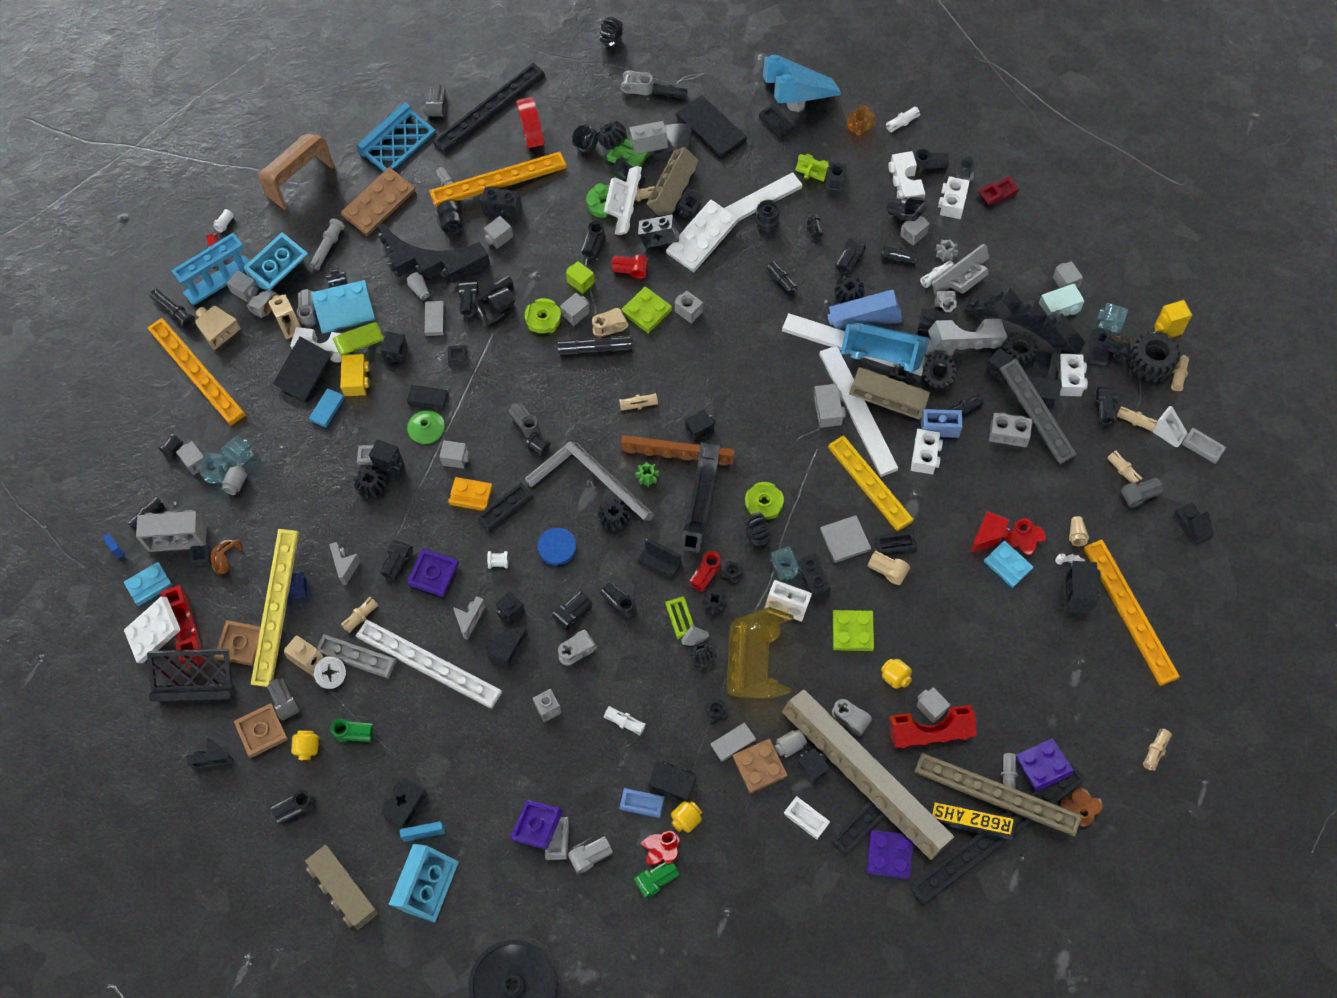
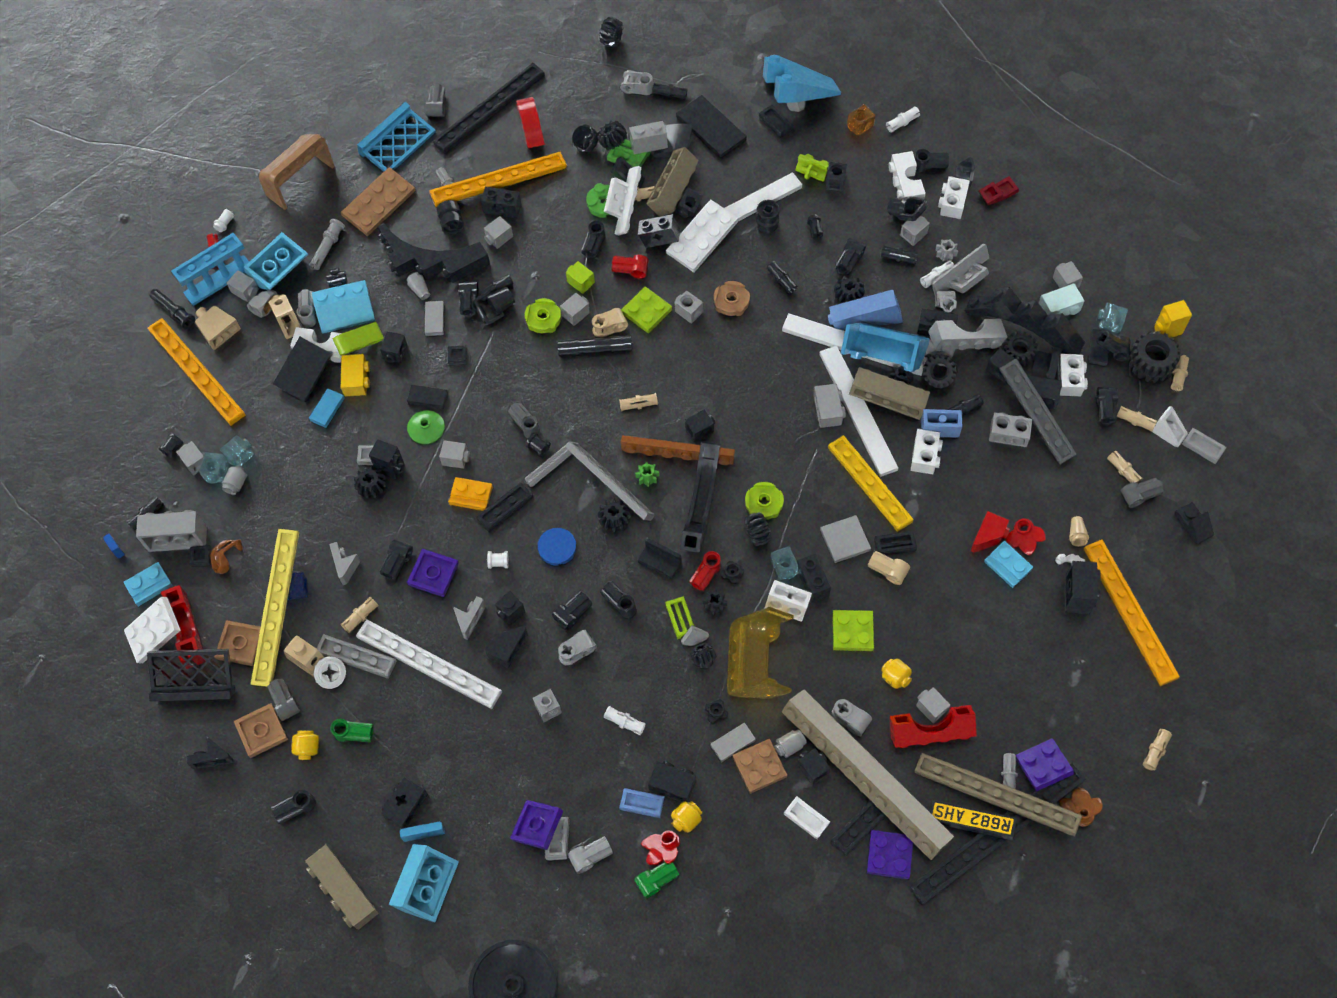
none -> medium nougat plate [714,281,750,316]

